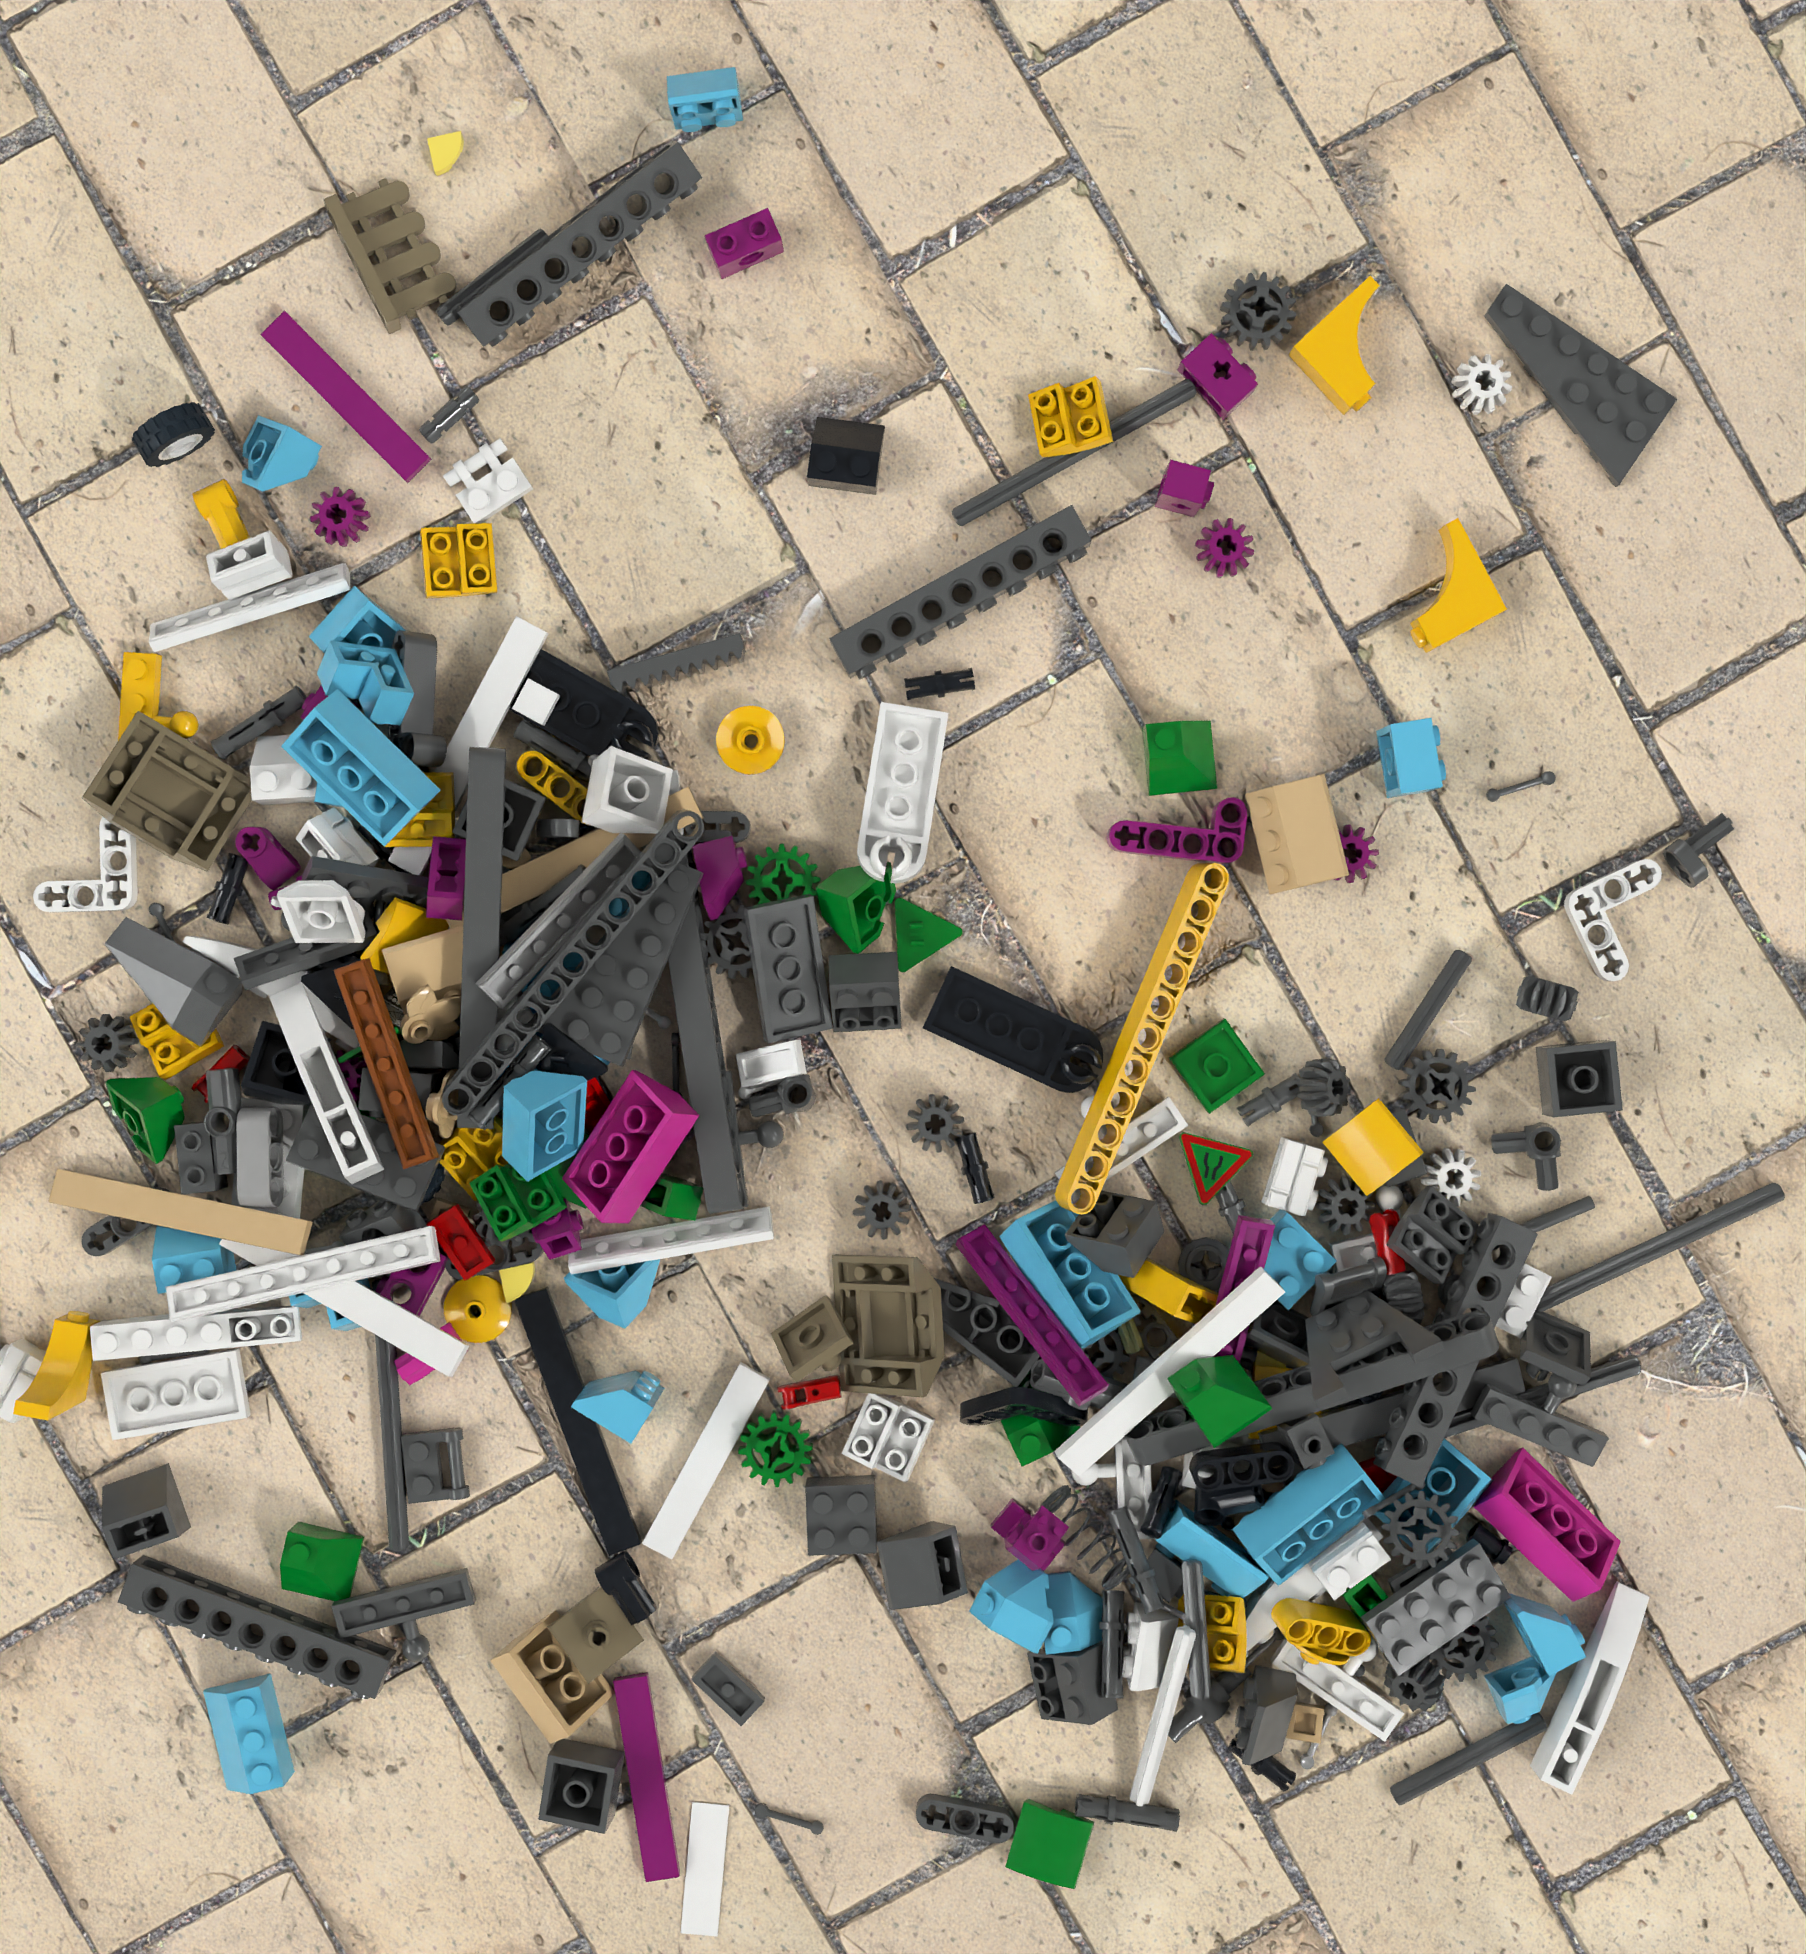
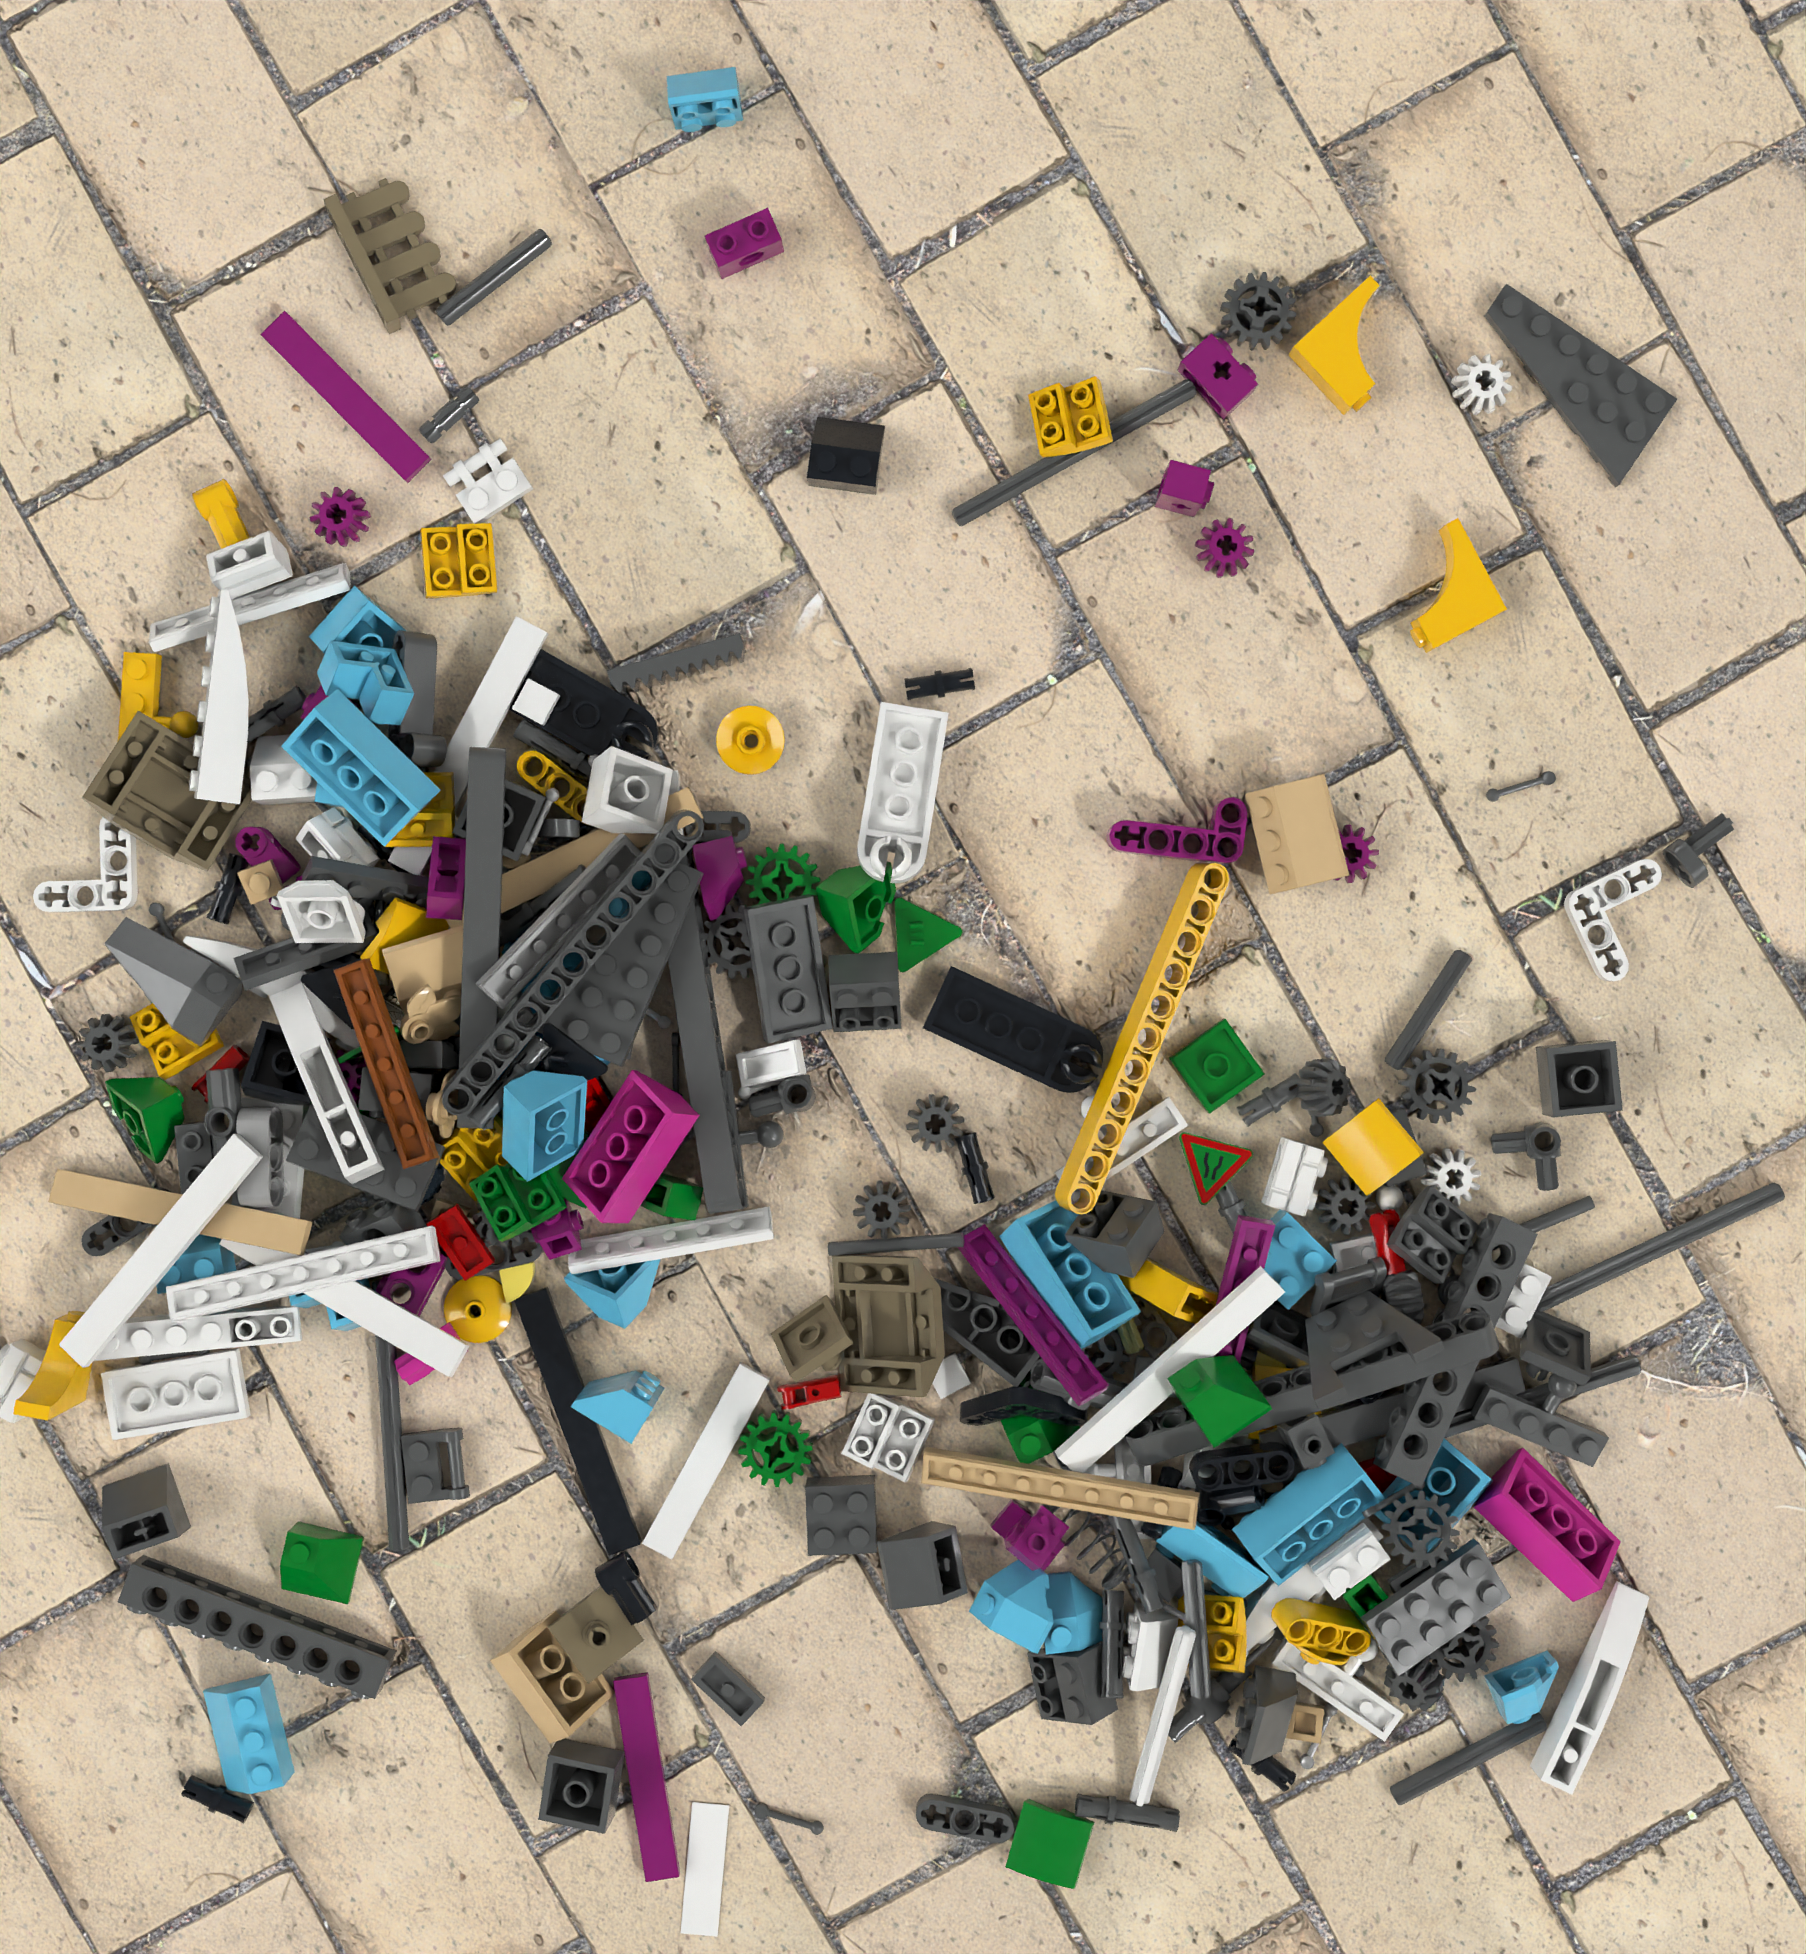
black wheel [132,402,215,467] -> none
medium azure slope [242,415,322,492] -> none
dark grey plate [331,1568,476,1662] -> none
light yellow tile [427,131,464,176] -> none
dark grey brick [455,140,703,347] -> none
dark grey brick [829,505,1092,680] -> none
green slope [1142,721,1217,796] -> none
dark grey gear [1178,1237,1229,1291] -> none
medium azure brick [1376,718,1446,798] -> none
black pin [1466,1522,1513,1565] -> none
medium azure slope [1504,1593,1586,1676] -> none
dark grey gear [1516,976,1579,1021] -> none
none -> white tile [59,1134,263,1368]
none -> black pin [181,1775,254,1824]
none -> white slope [189,589,249,804]
none -> tan plate [237,859,284,905]
none -> light grey hinge [522,788,559,856]
none -> dark grey bar [828,1233,964,1256]
none -> tan tile [921,1447,1200,1530]
none -> white tile [932,1351,971,1399]

